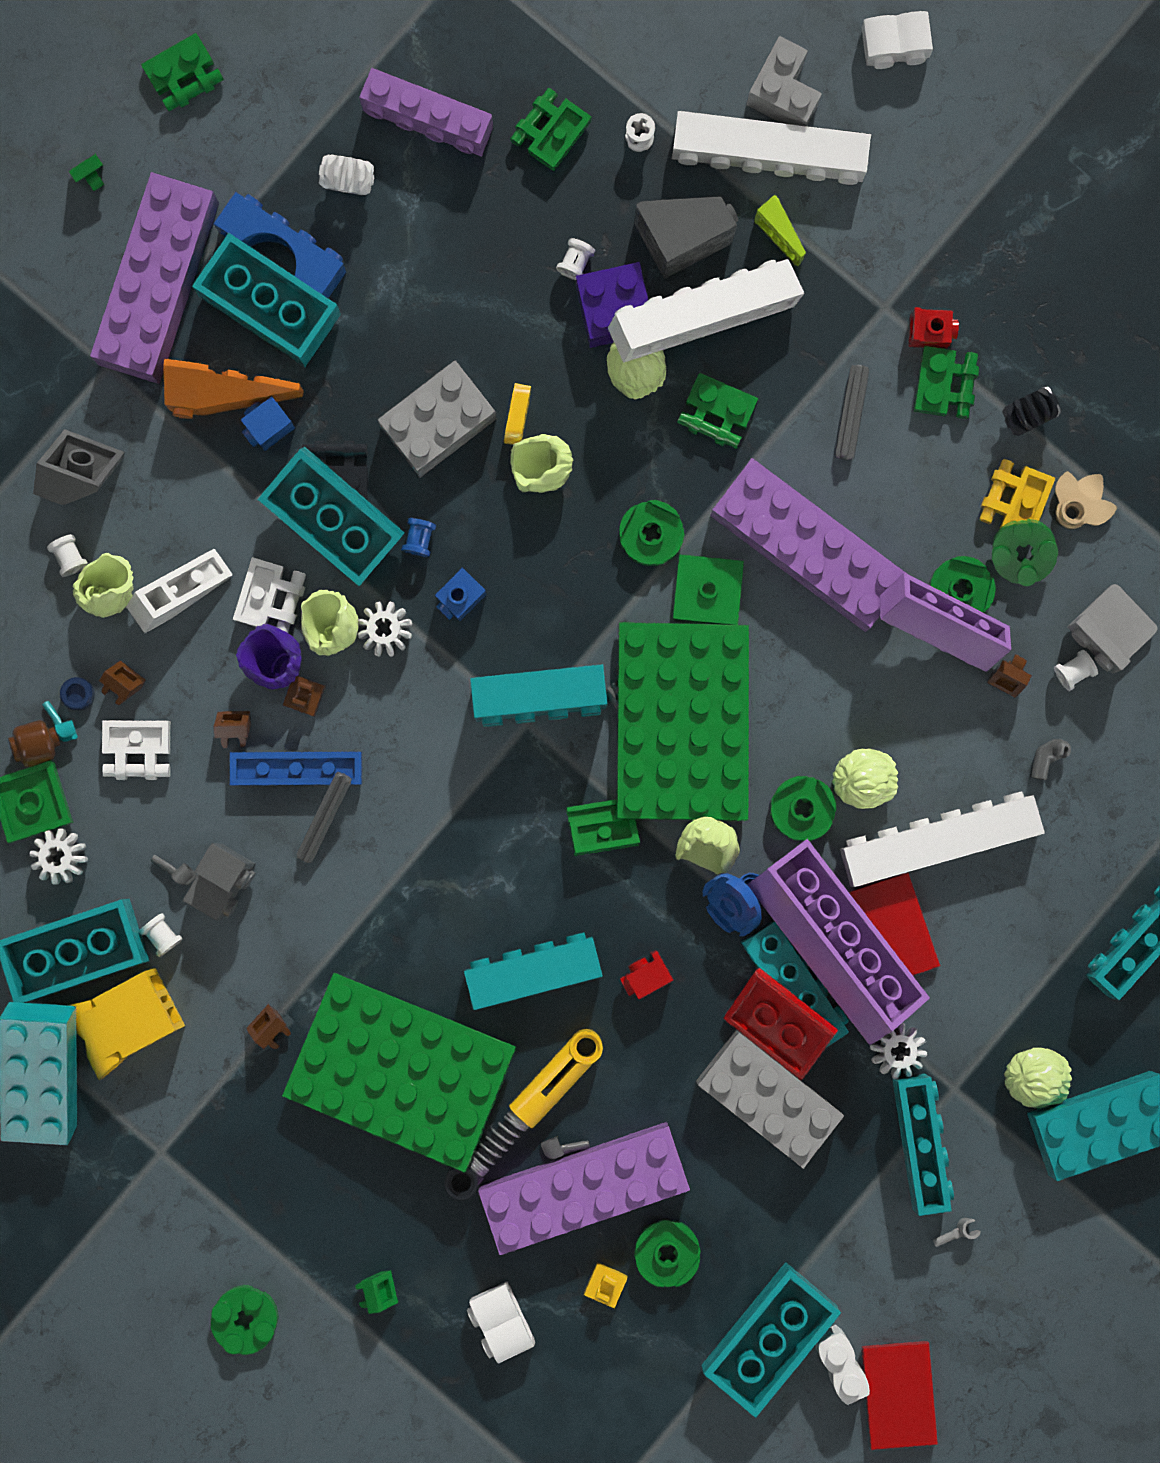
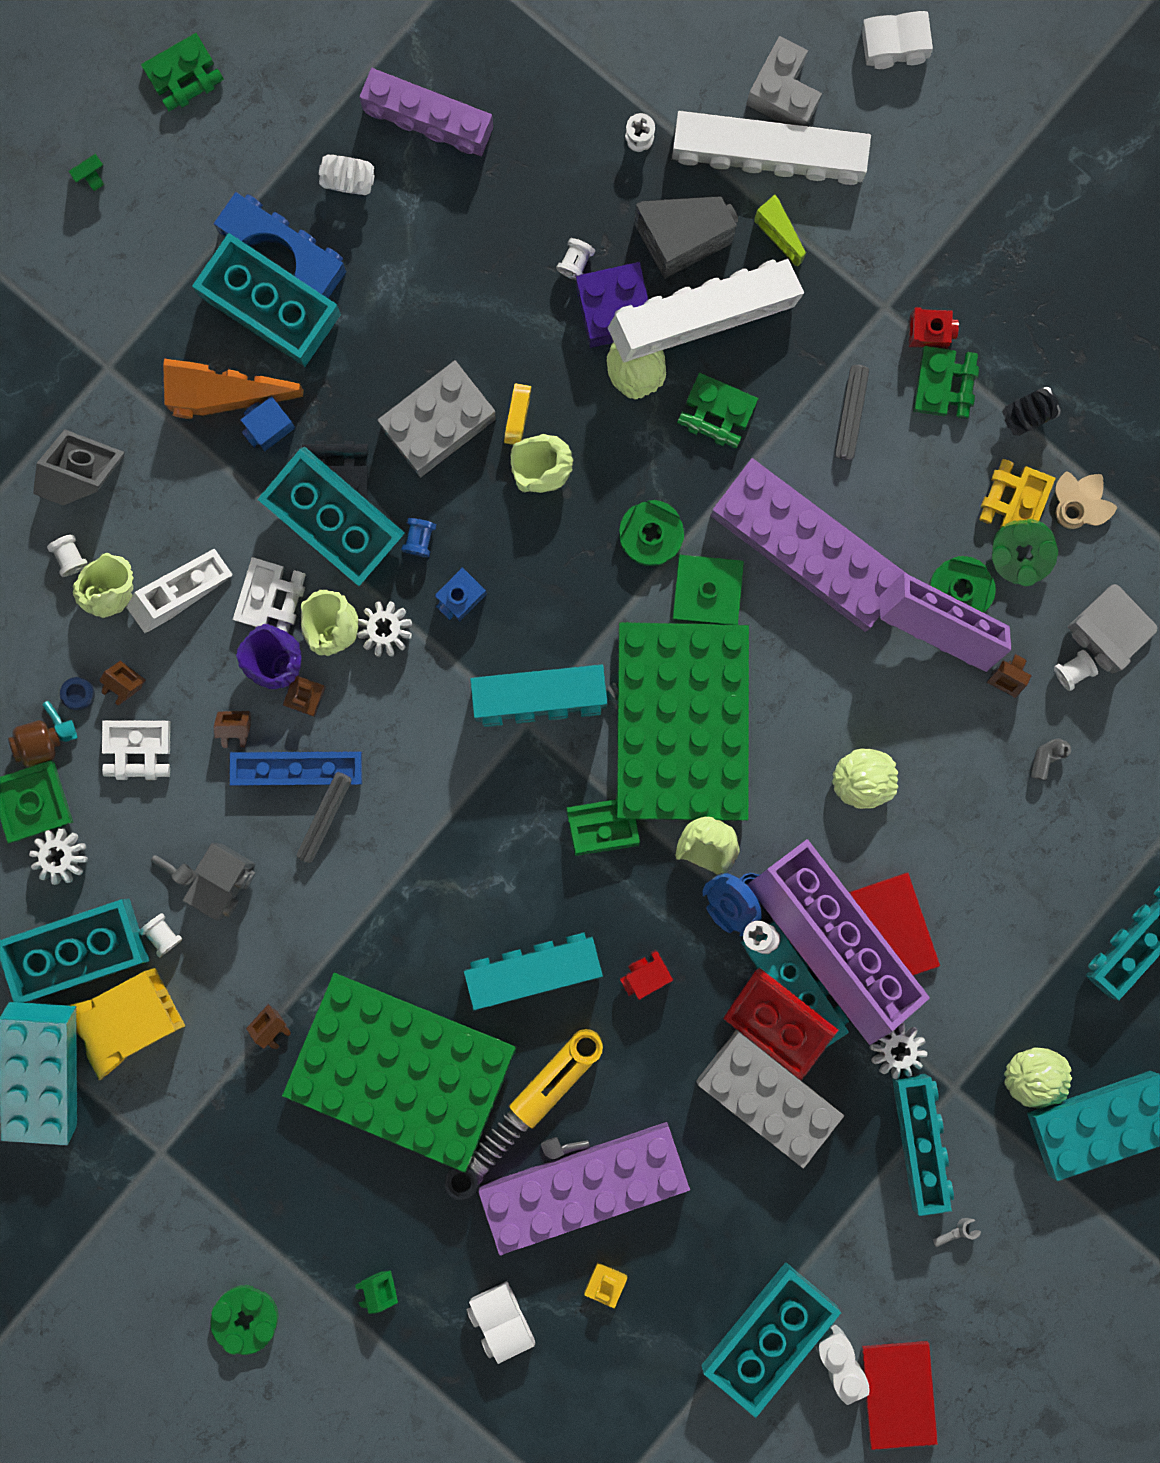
medium lavender brick [90,172,219,384] -> none
green plate [510,88,592,172] -> none
green plate [634,1218,701,1287] -> none
green plate [770,776,836,841] -> none
white brick [840,791,1045,887] -> none
none -> white bush [743,921,780,954]

